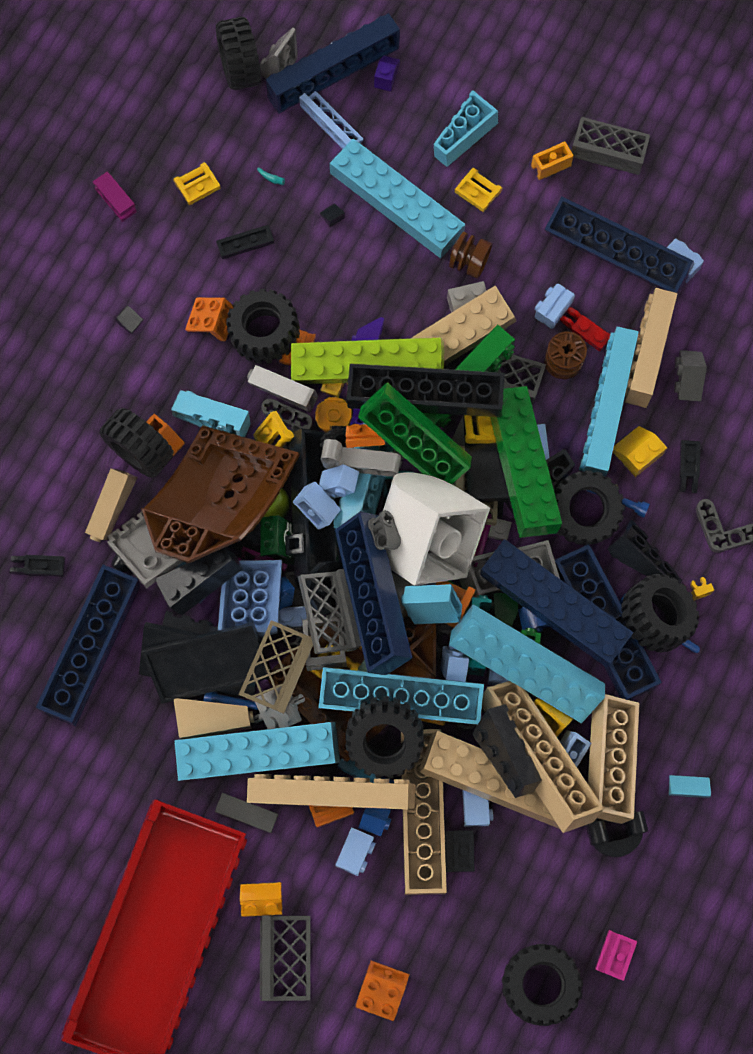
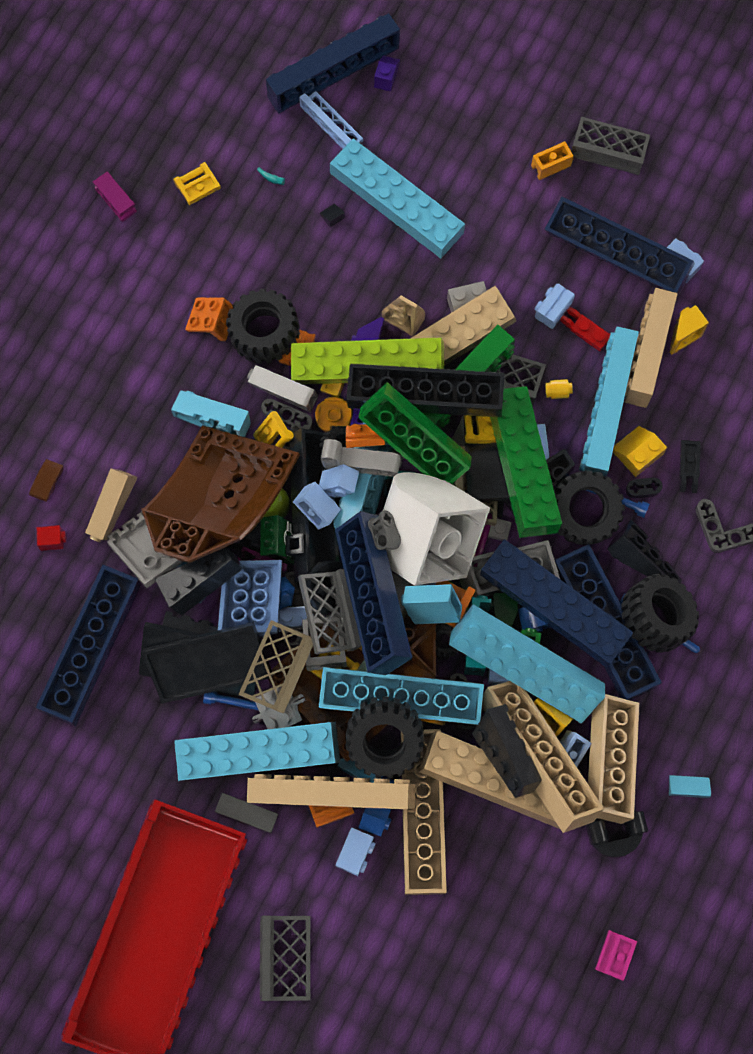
black hinge [9,555,65,577] -> none
black tyre [100,408,174,478] -> none
black piece [111,554,129,572] -> none
black slope [116,305,144,334] -> none
orange slope [147,414,185,456] -> none
tan slope [174,698,254,740] -> none
black tyre [216,16,261,91] -> none
black plate [216,225,274,260] -> none
light orange brick [240,882,282,917] -> none
light grey slope [260,28,298,78] -> none
orange bracket [355,961,409,1021] -> none
medium azure wedge [434,90,498,167] -> none
light blue brick [440,645,469,682] -> none
black plate [444,830,475,873] -> none
reddish brown wheel [449,231,493,279] -> none
yellow plate [454,168,503,212] -> none
light blue brick [462,790,493,827] -> none
black tyre [502,944,583,1026] -> none
reddish brown wheel [544,331,587,380] -> none
dark grey brick [674,350,707,401] -> none
yellow tile [690,577,714,601] -> none
none -> reddish brown slope [29,459,63,502]
none -> red brick [36,525,67,551]
none -> tan wedge [382,295,425,337]
none -> yellow brick [545,379,573,399]
none -> black beam [626,477,663,498]
none -> yellow slope [670,305,709,355]

